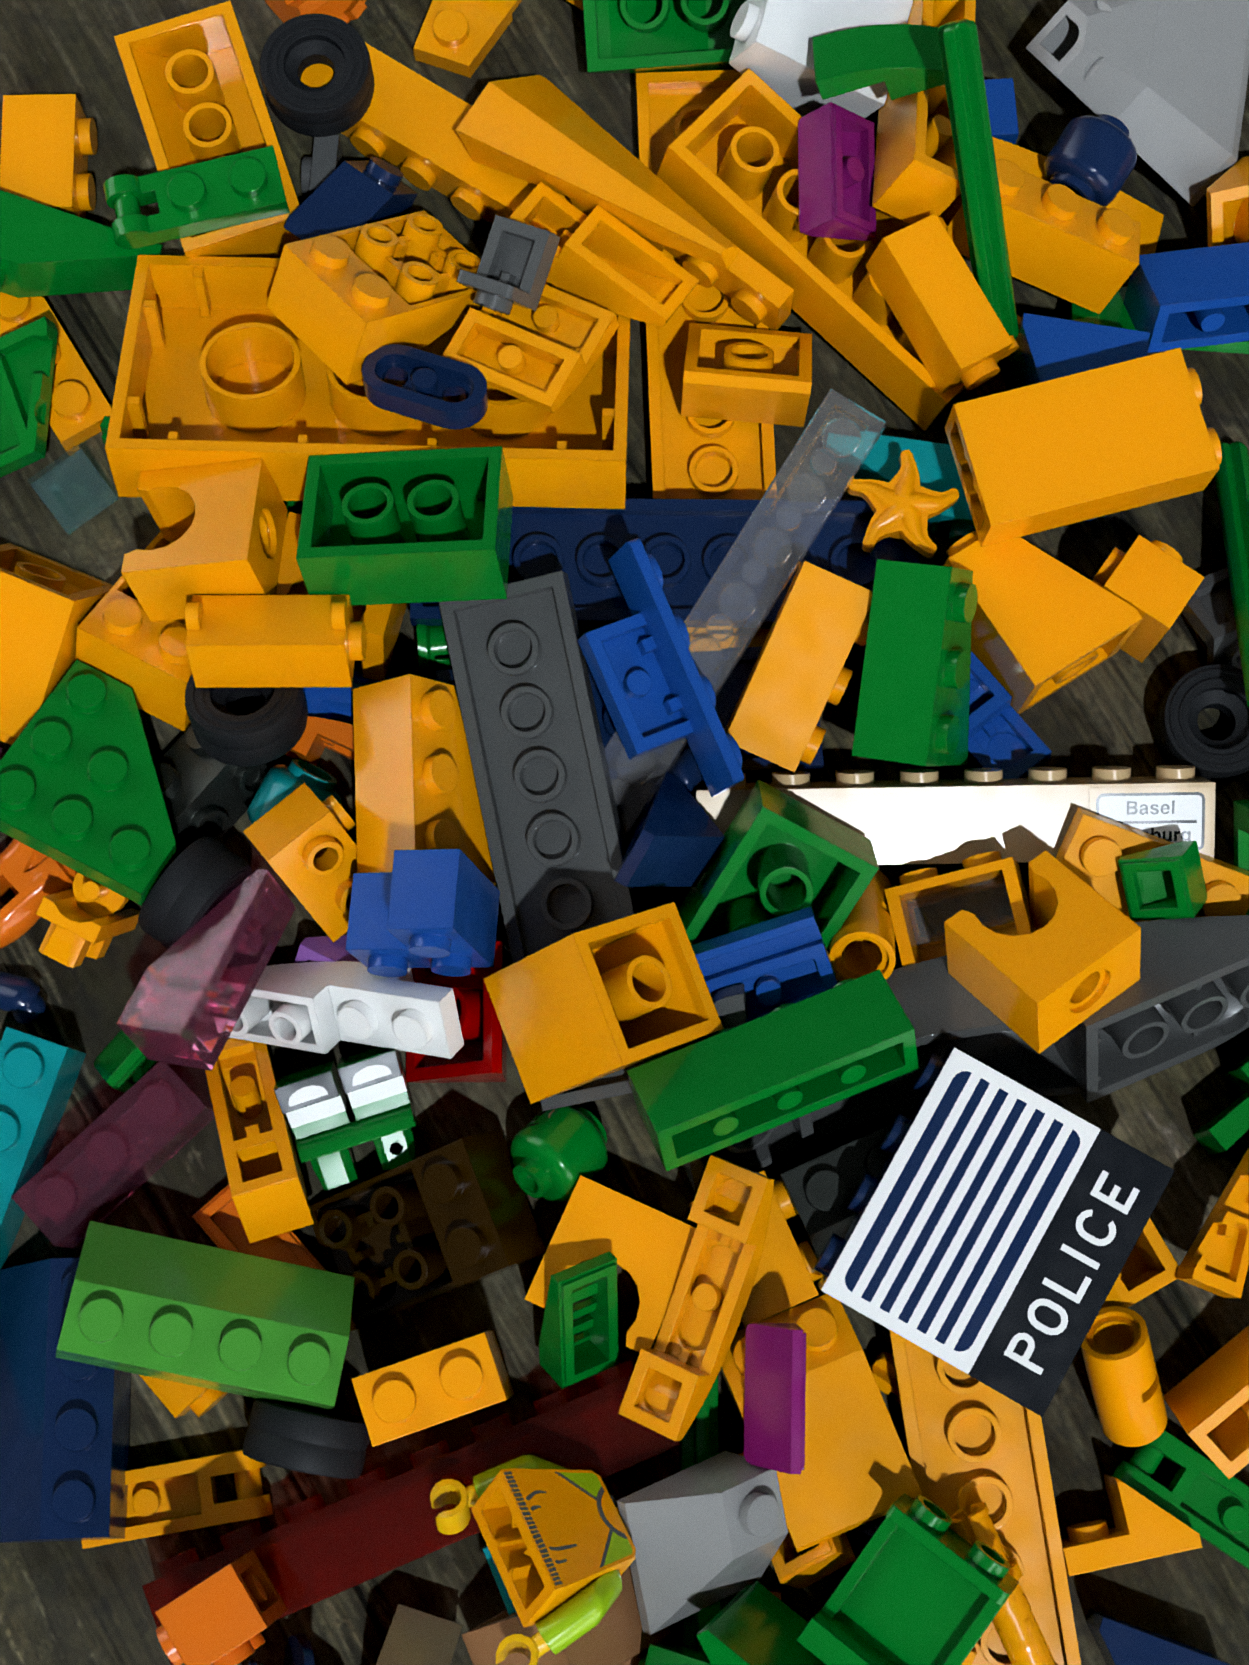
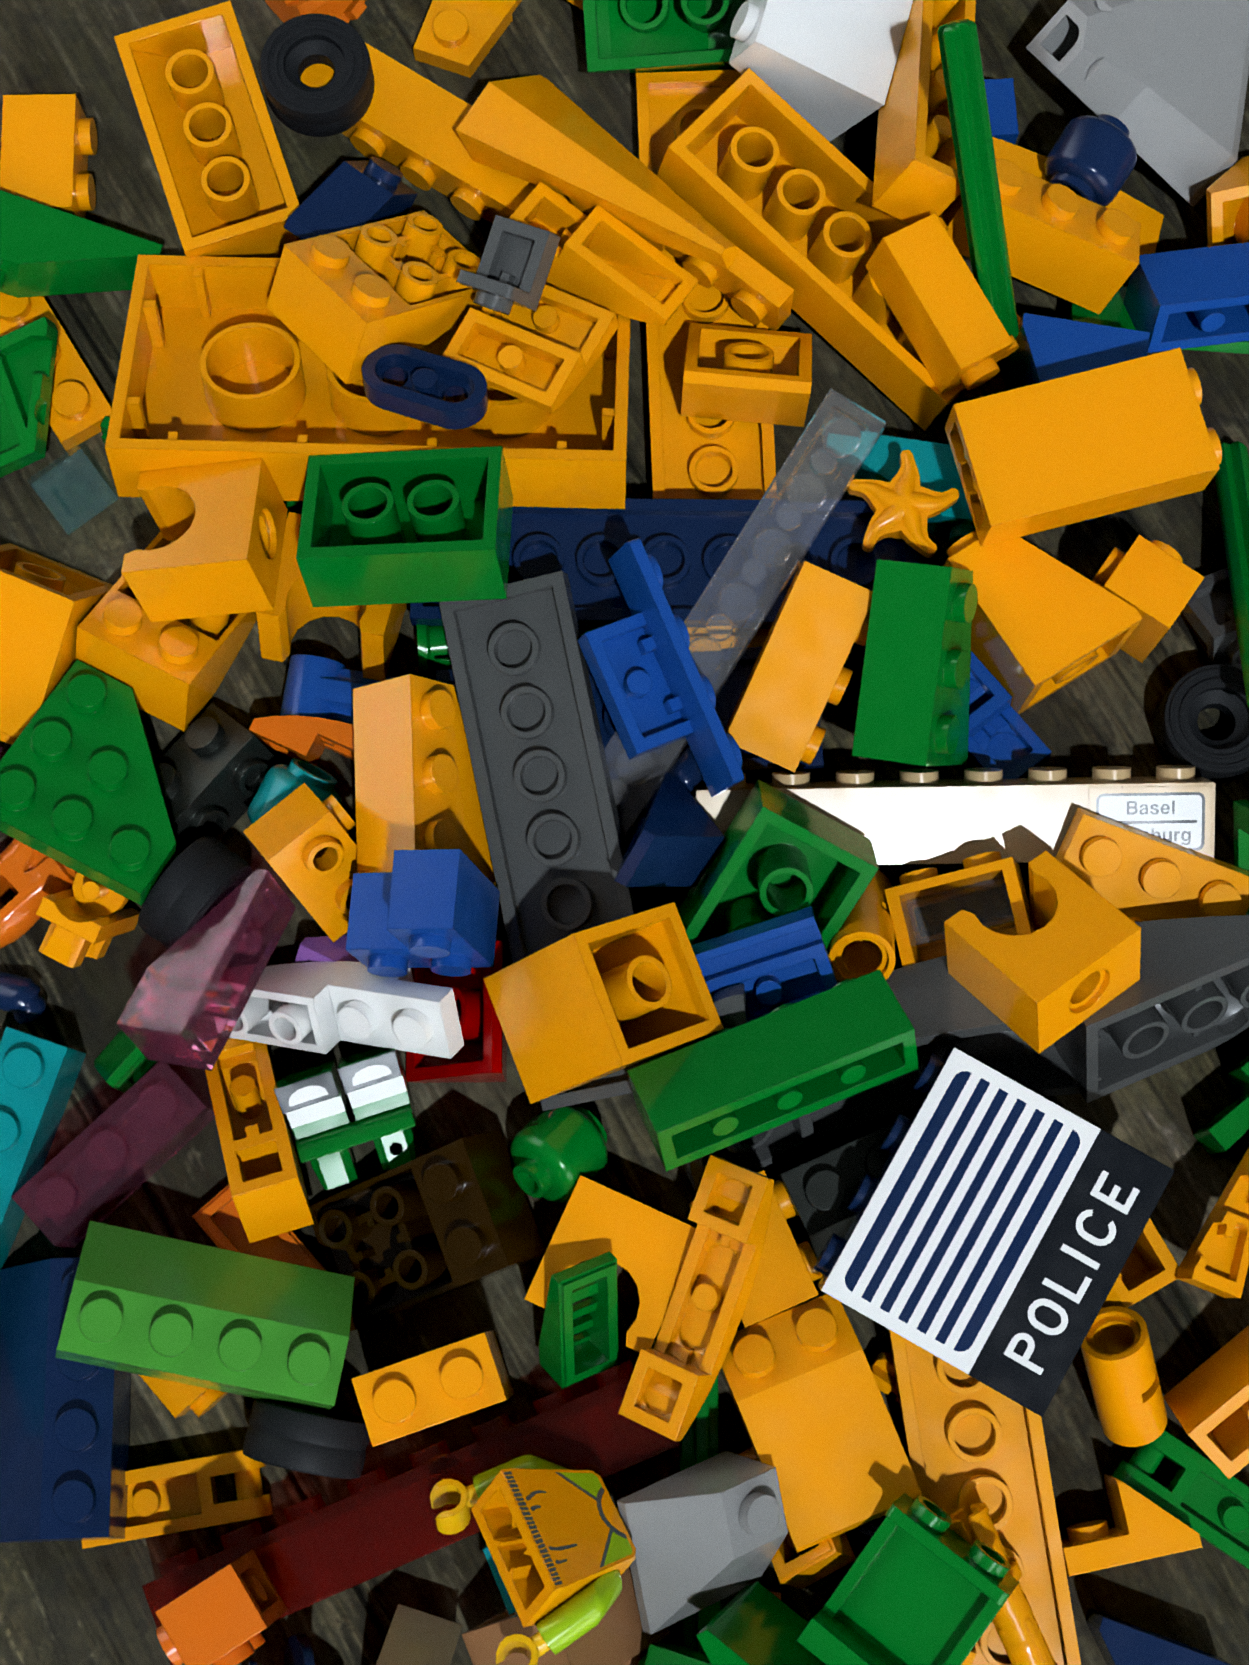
green plate [103,146,290,249] -> none
light orange brick [185,595,367,688] -> none
black tyre [185,675,308,767] -> none
dark grey plate [301,135,345,195] -> none
magenta slope [744,1322,806,1474] -> none
magenta slope [798,102,876,241] -> none
green slope [812,24,945,100] -> none
green slope [1118,841,1207,921] -> none

